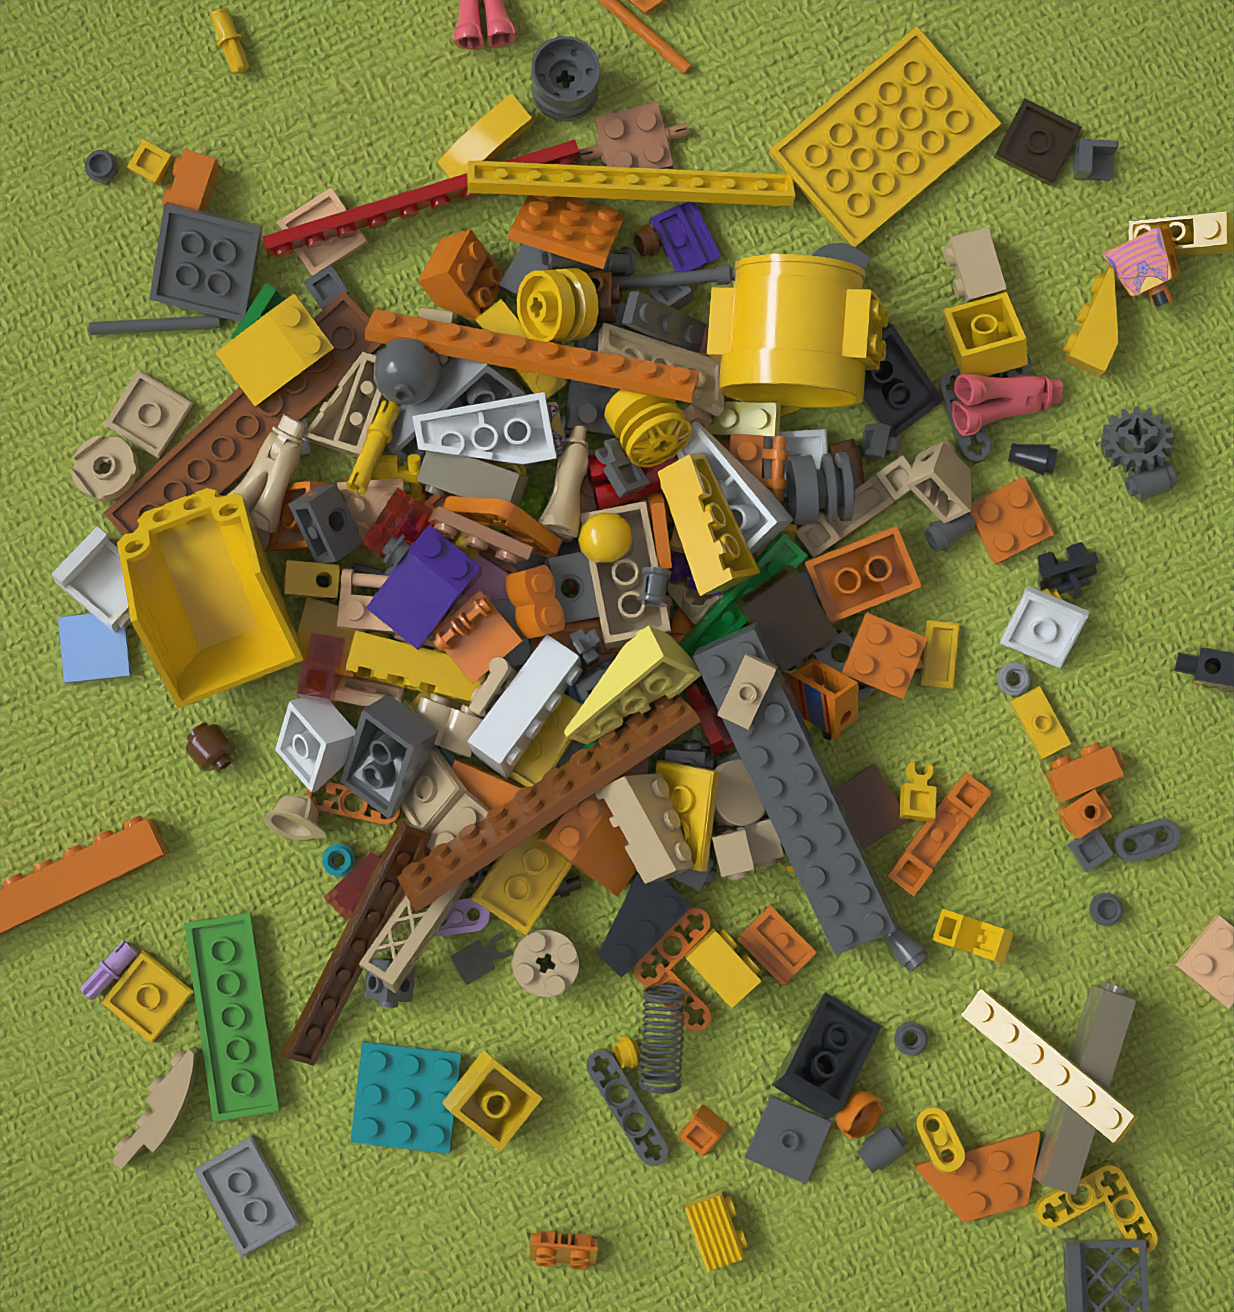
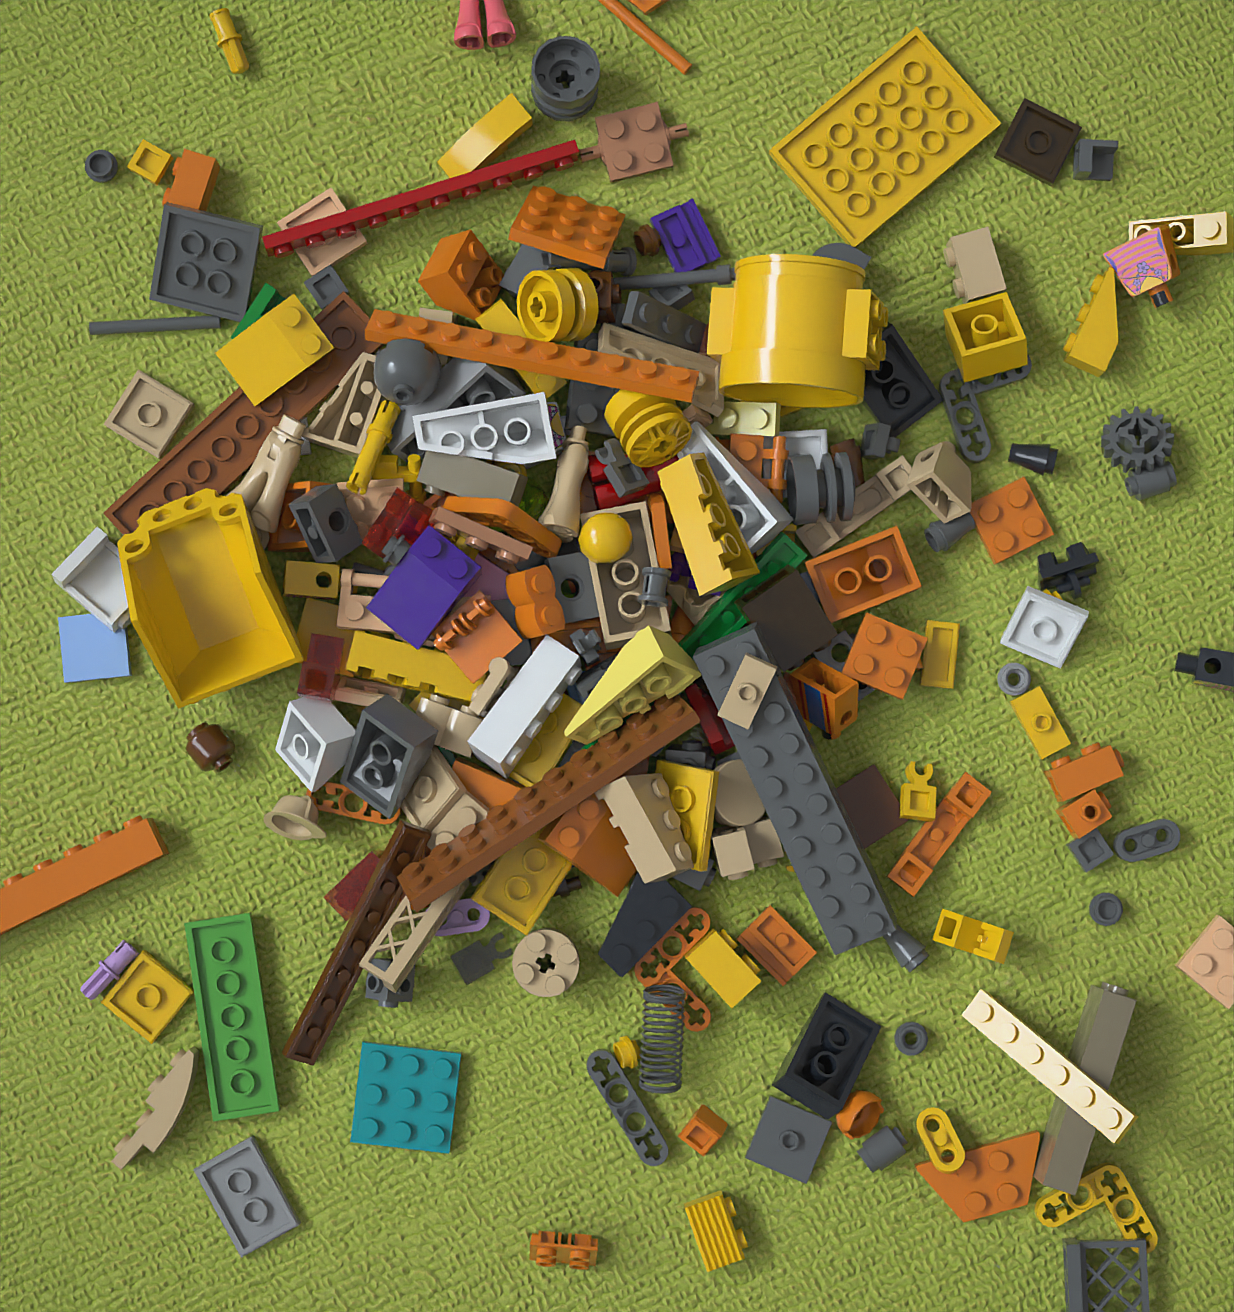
tan plate [72,435,140,503] -> none
teal plate [322,843,356,877] -> none
yellow brick [442,1050,543,1152] -> none
yellow plate [467,160,795,206] -> none
coral piece [952,374,1063,436] -> none

